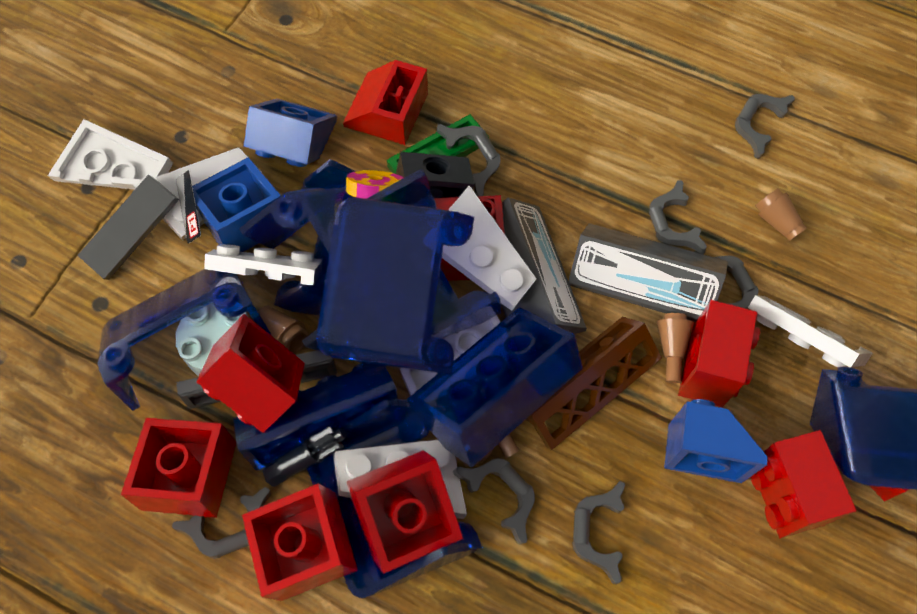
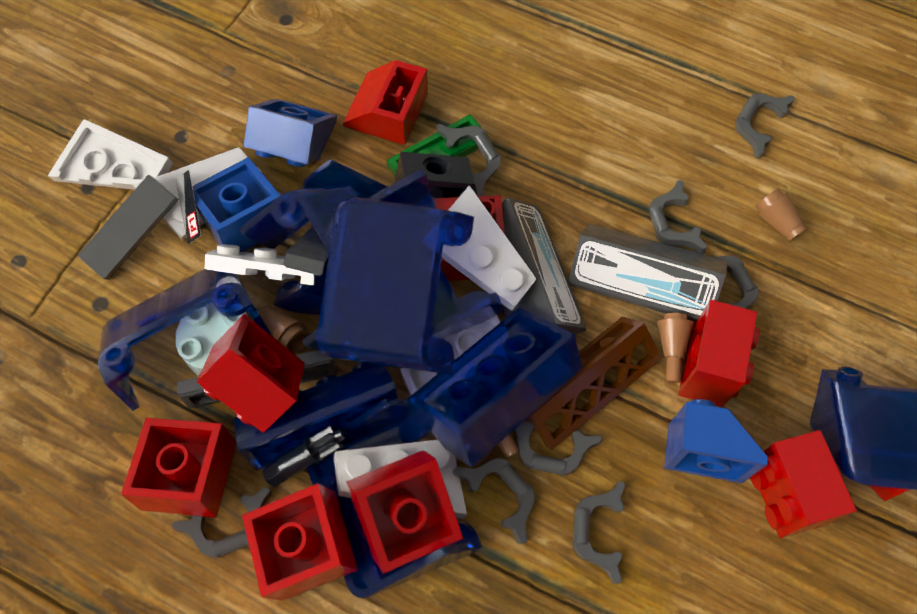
piece [346,170,405,201] -> none
white wing [748,295,873,369] -> none
none -> dark grey tile [283,226,347,276]
none -> dark grey helmet [507,416,602,476]

